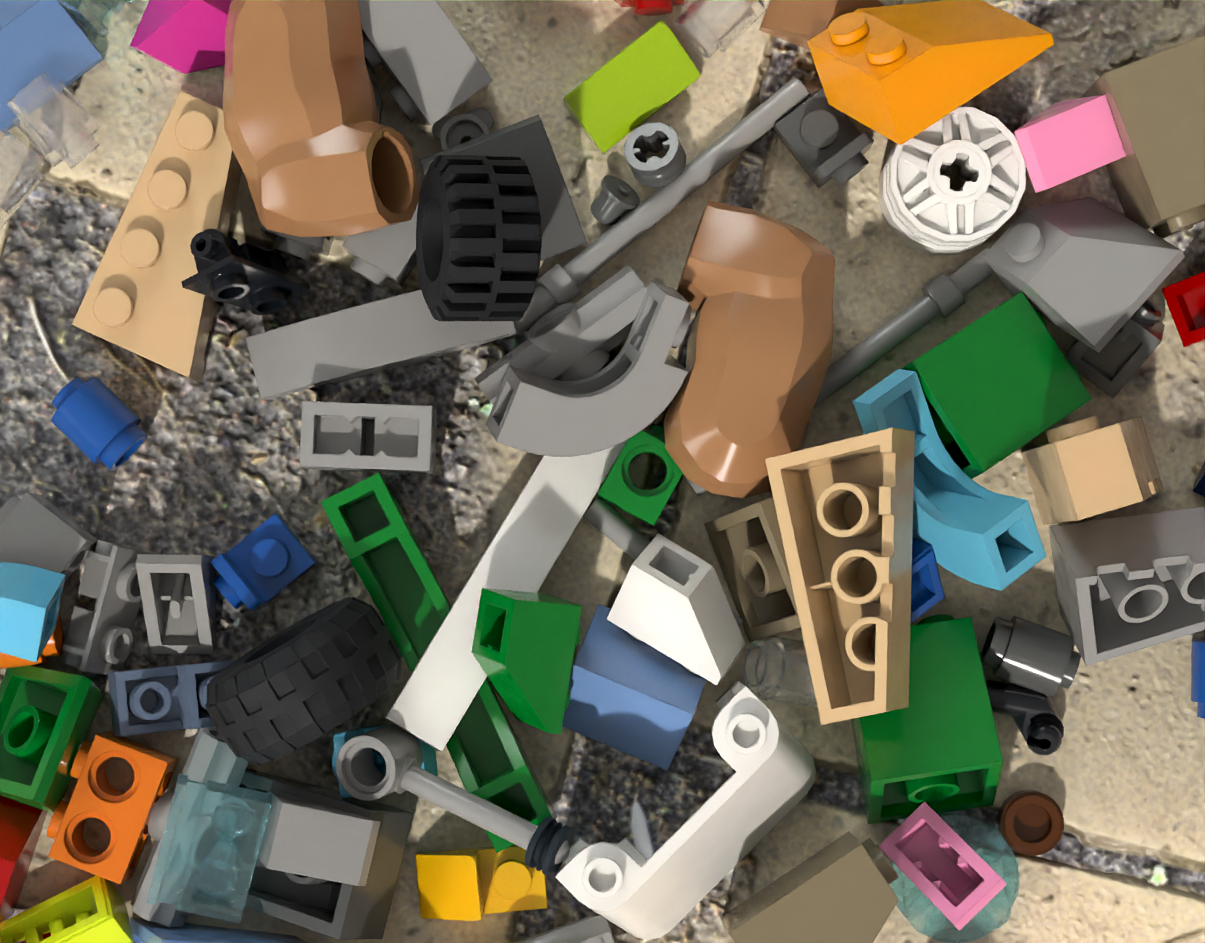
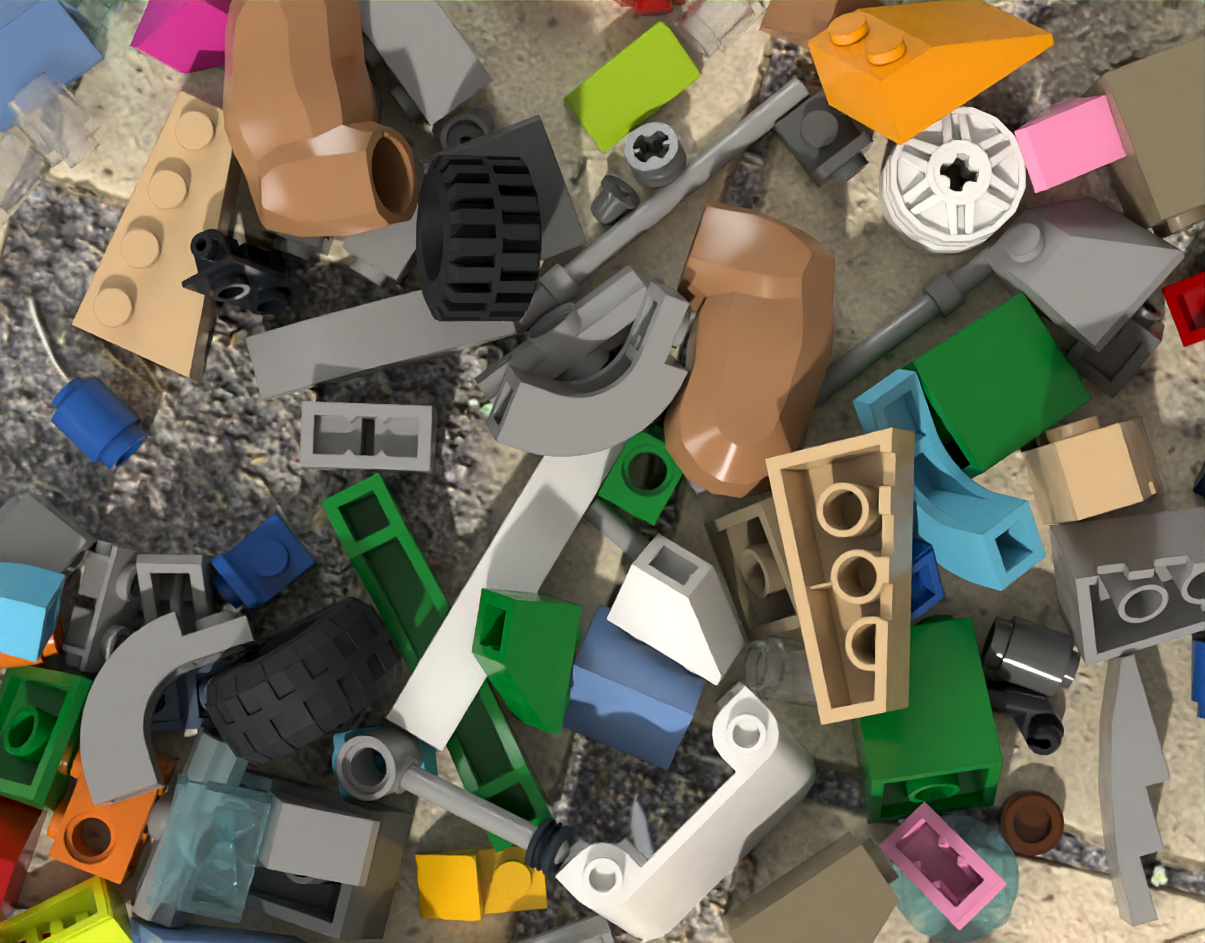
none -> light grey arch [80,611,259,808]
none -> light grey slope [1098,653,1171,927]

